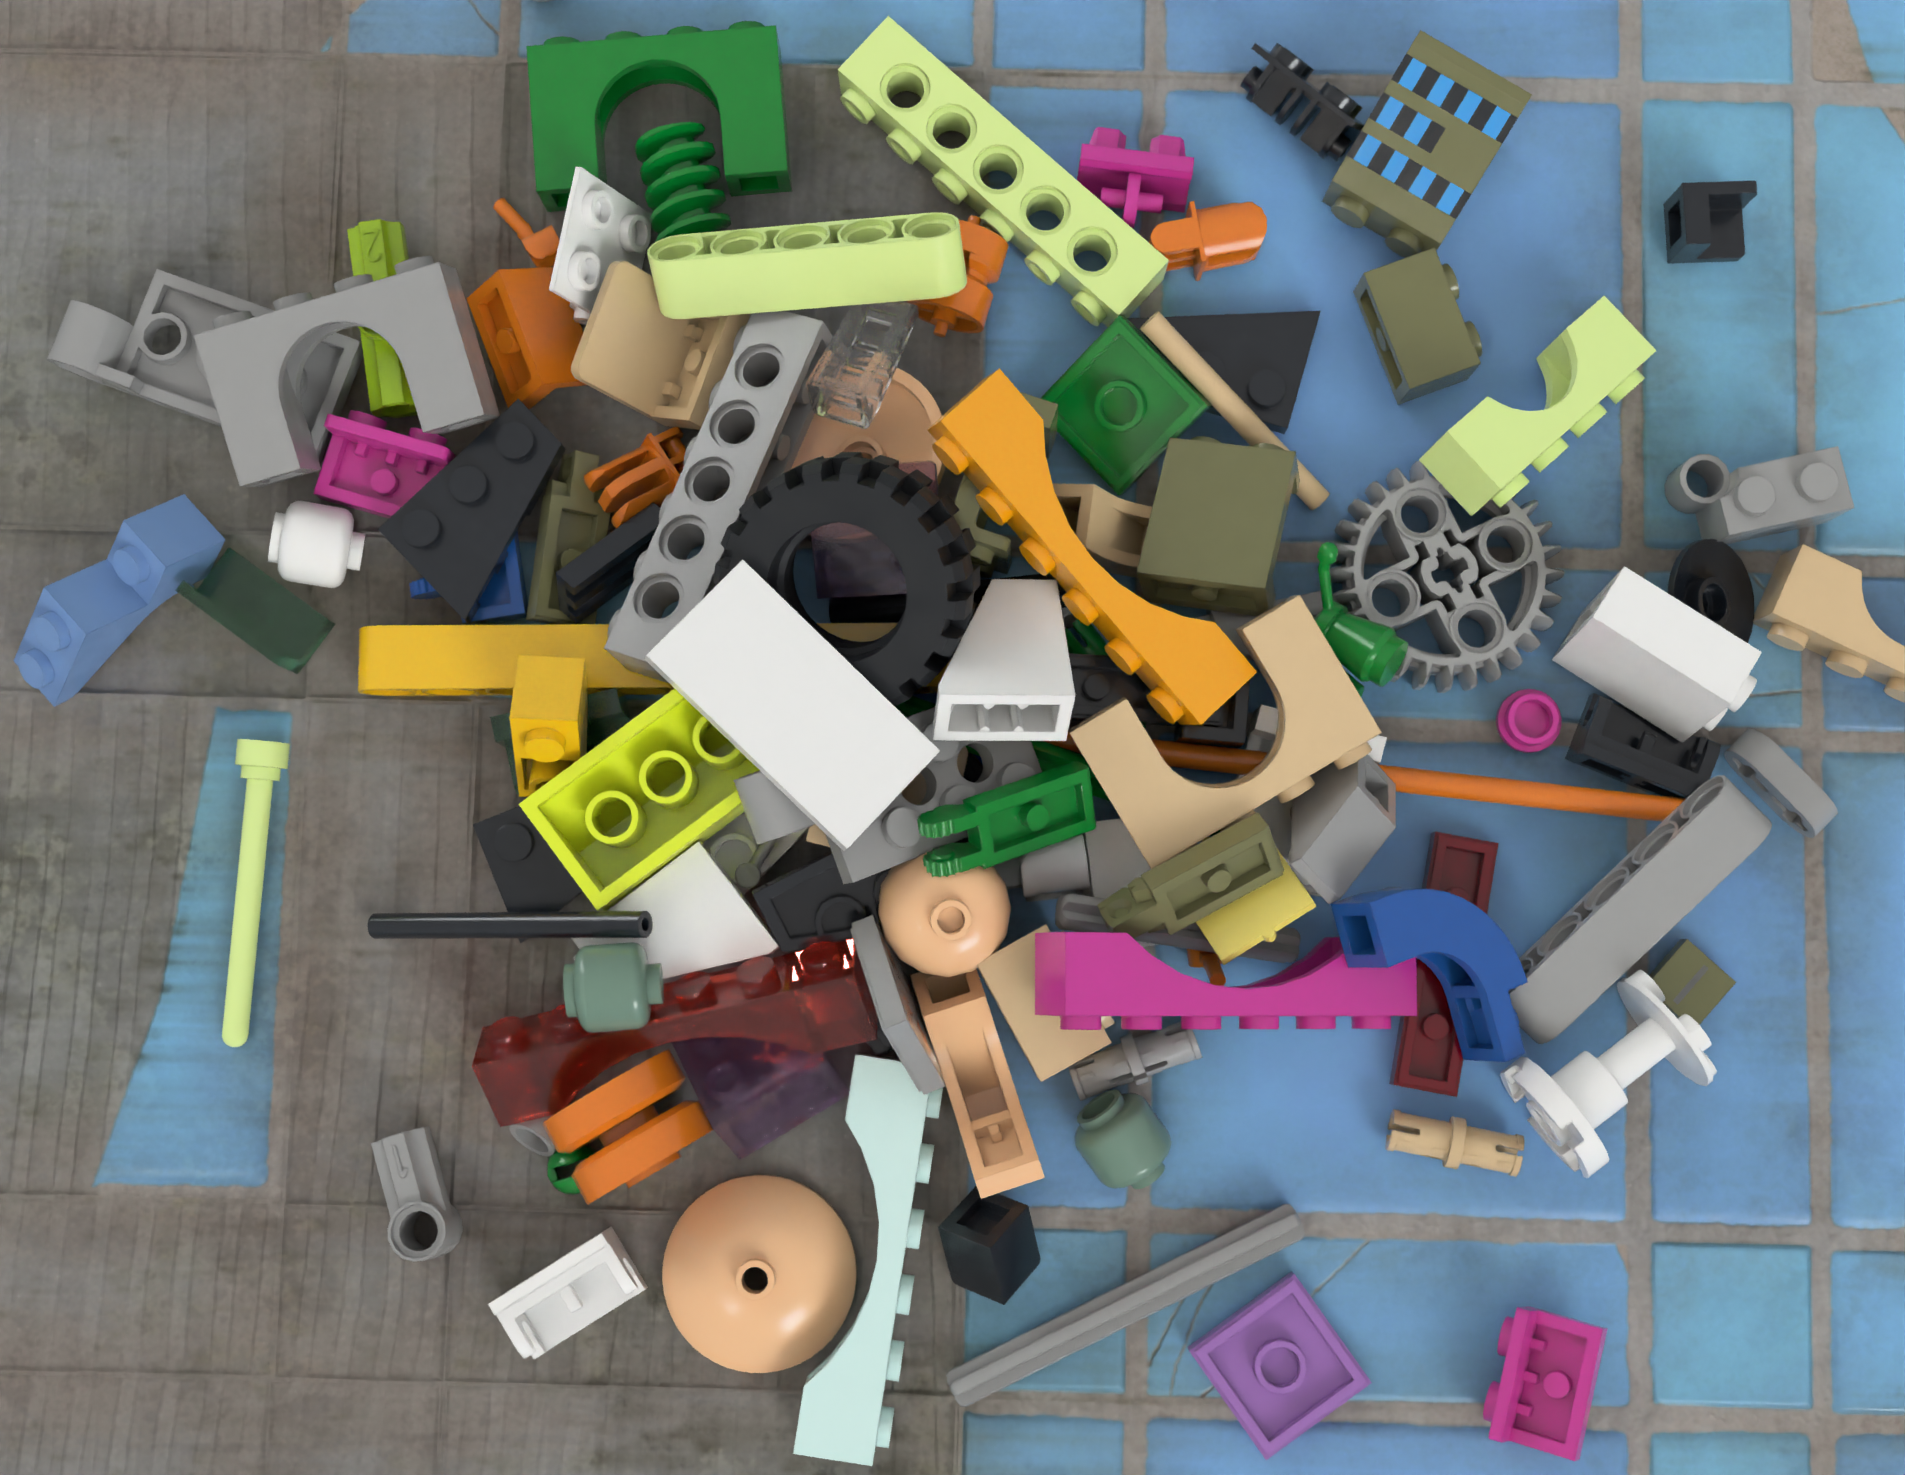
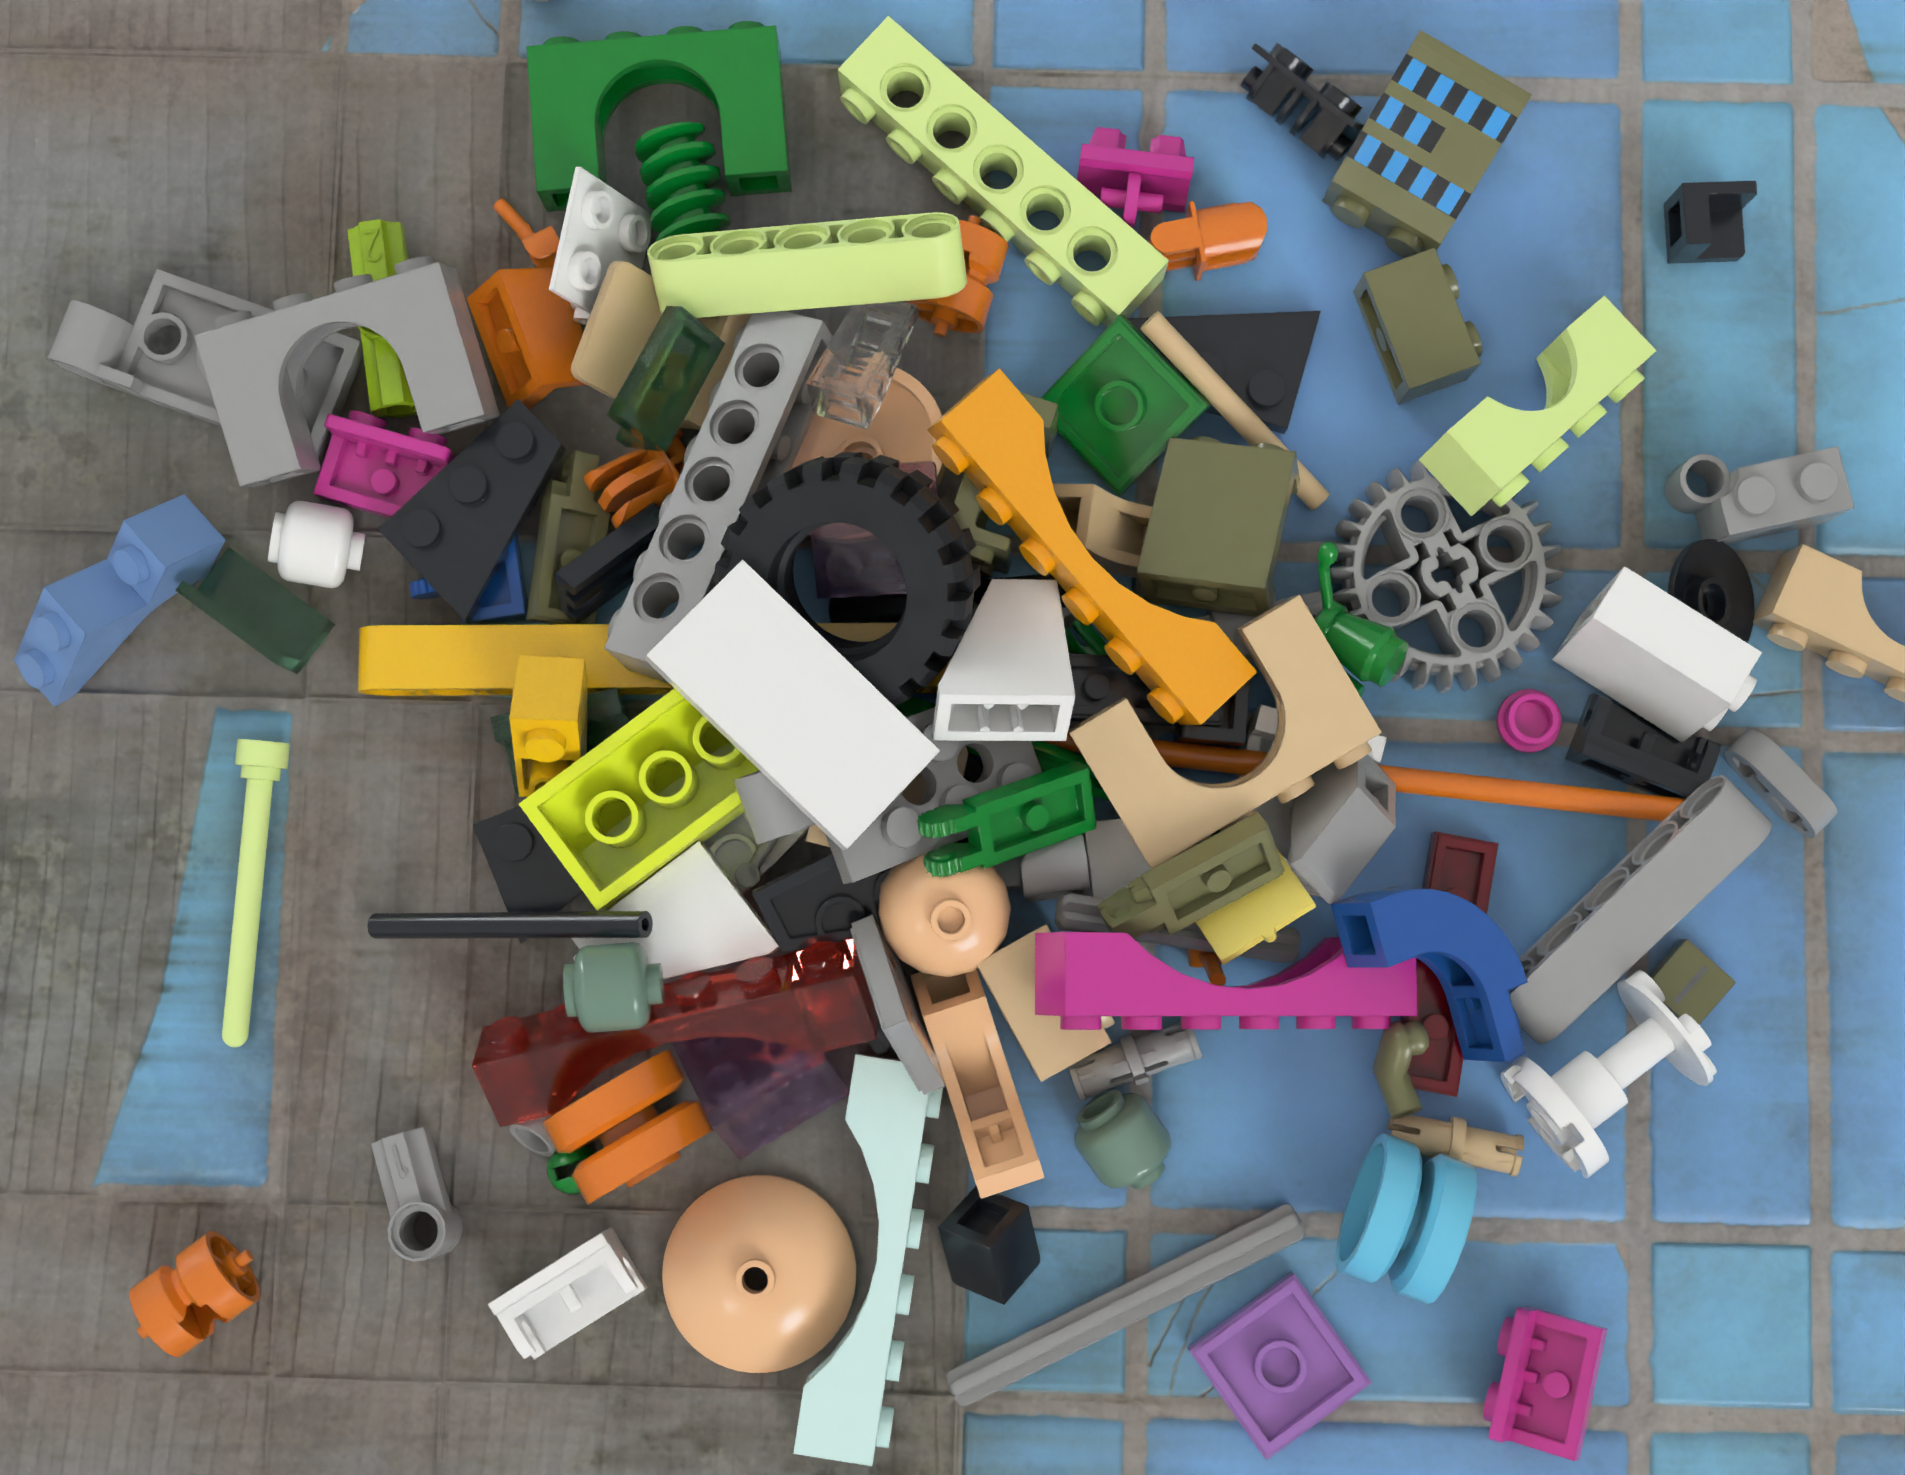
none -> orange wheel [129,1231,261,1357]
none -> clear green panel [607,306,725,452]
none -> medium azure wheel [1335,1133,1477,1304]
none -> olive arm [1373,1019,1429,1119]

